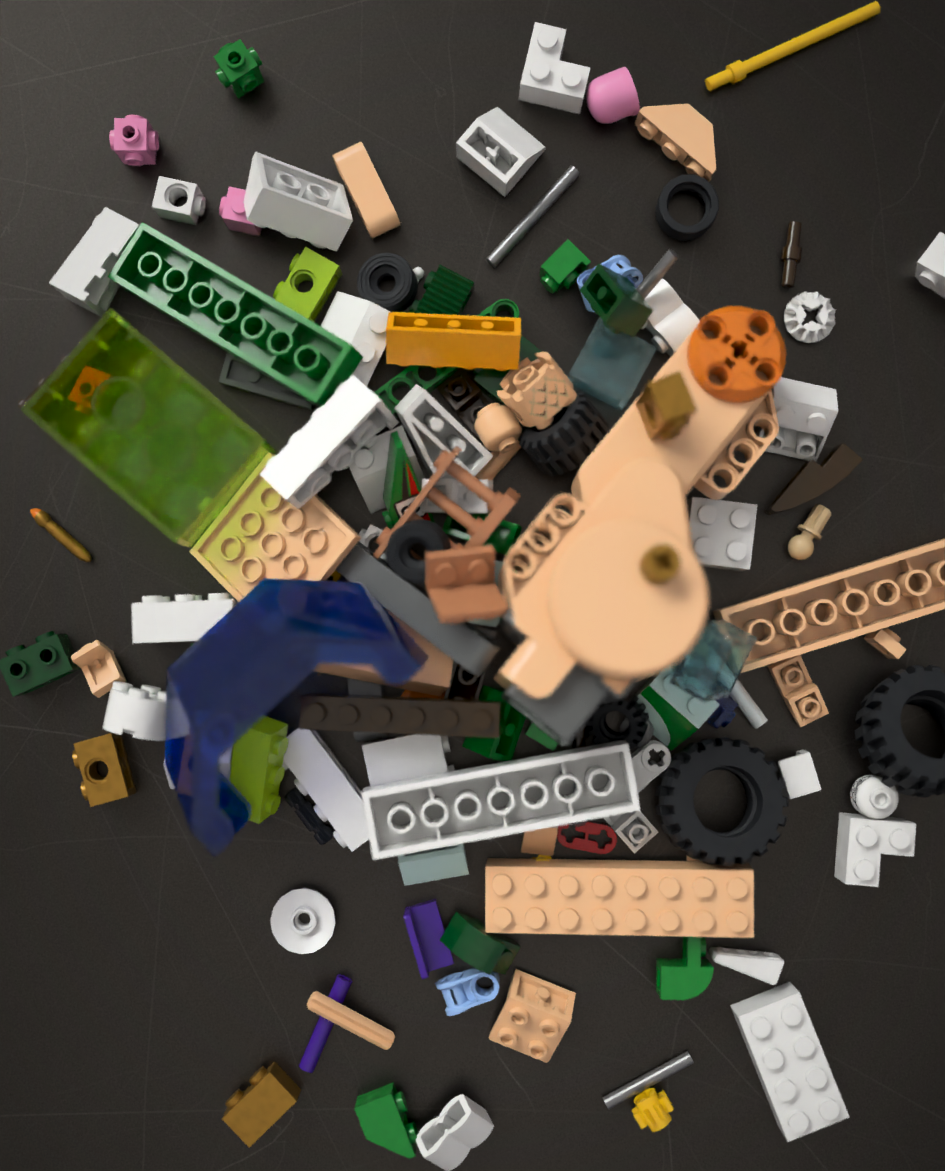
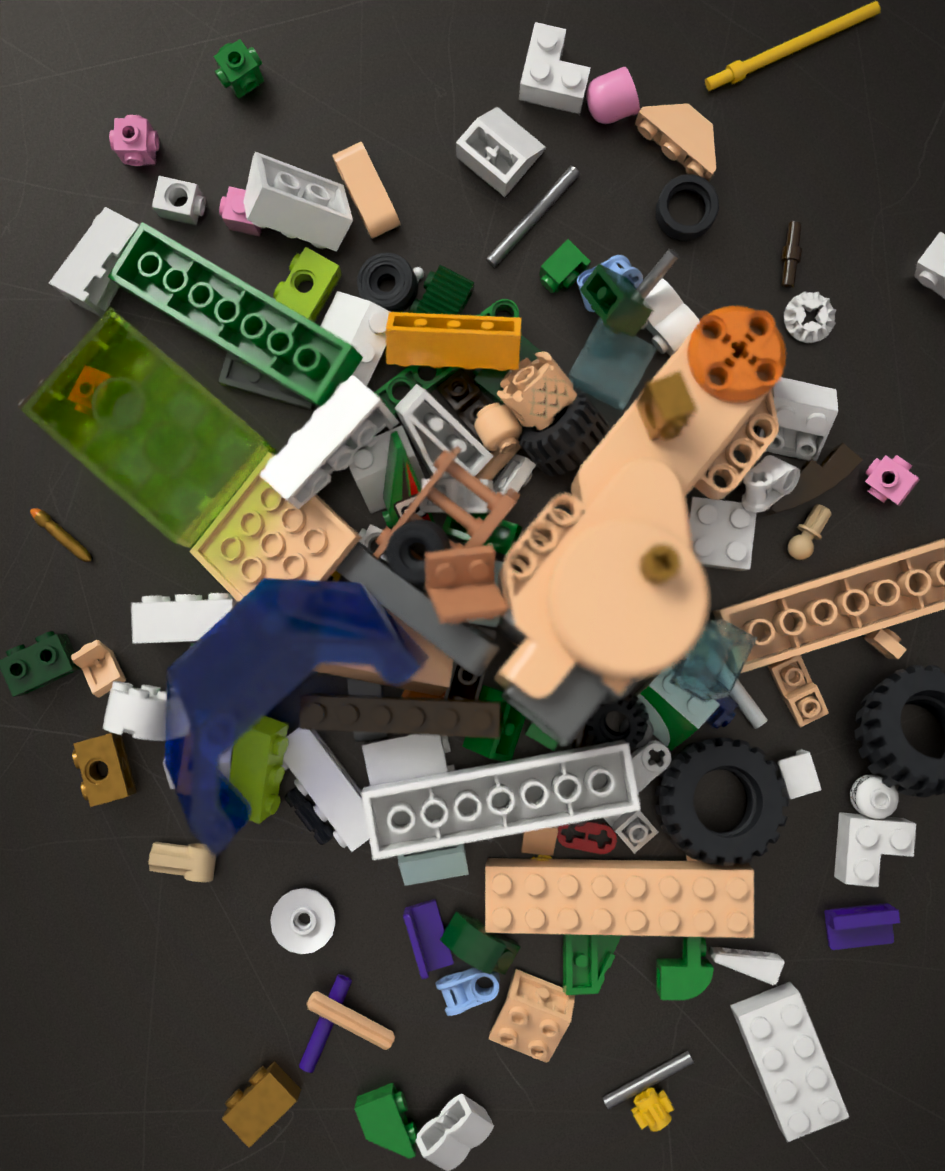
none -> tan piece [148,842,217,882]
none -> white plate [493,454,536,495]
none -> green wing [563,934,625,995]
none -> white piece [741,455,800,512]
none -> dark purple panel [824,903,900,950]
none -> bright pink brick [865,455,920,506]

